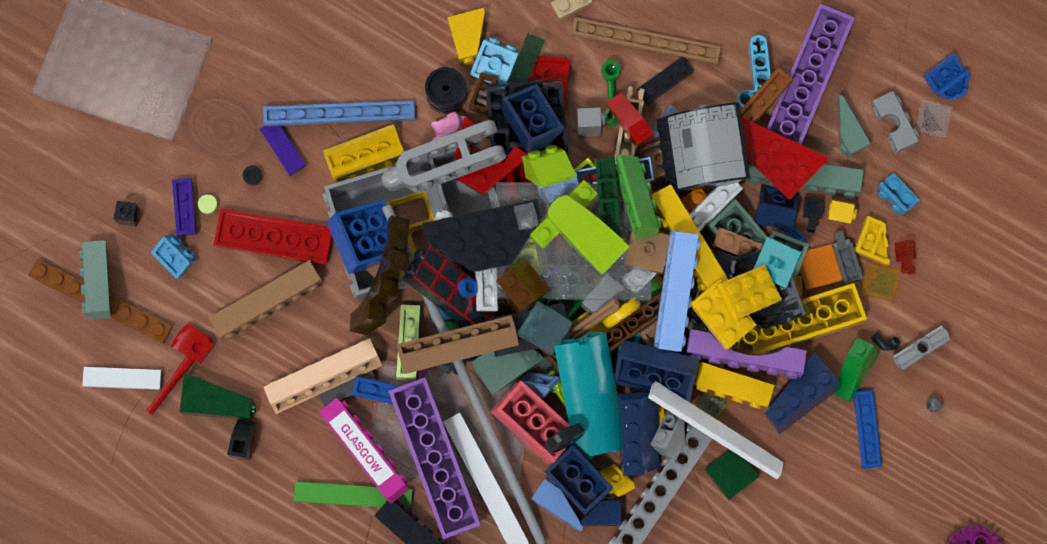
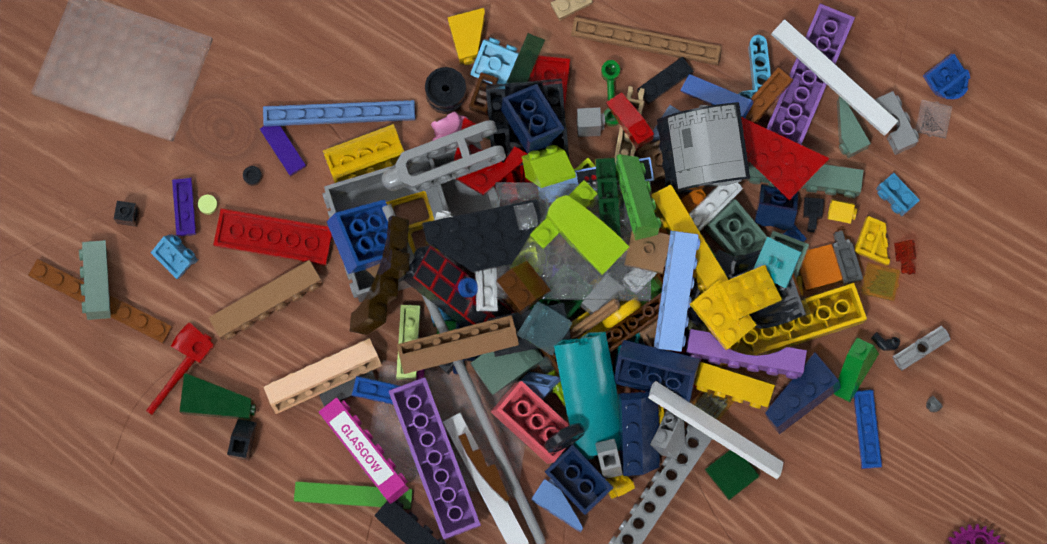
white tile [82,367,162,390] -> none
dark blue slope [581,497,621,526] -> none
nougat plate [712,228,763,255] -> none
none -> reddish brown slope [458,433,510,503]
none -> light grey slope [595,439,623,479]
none -> blue tile [680,74,754,118]
none -> white tile [771,19,898,136]

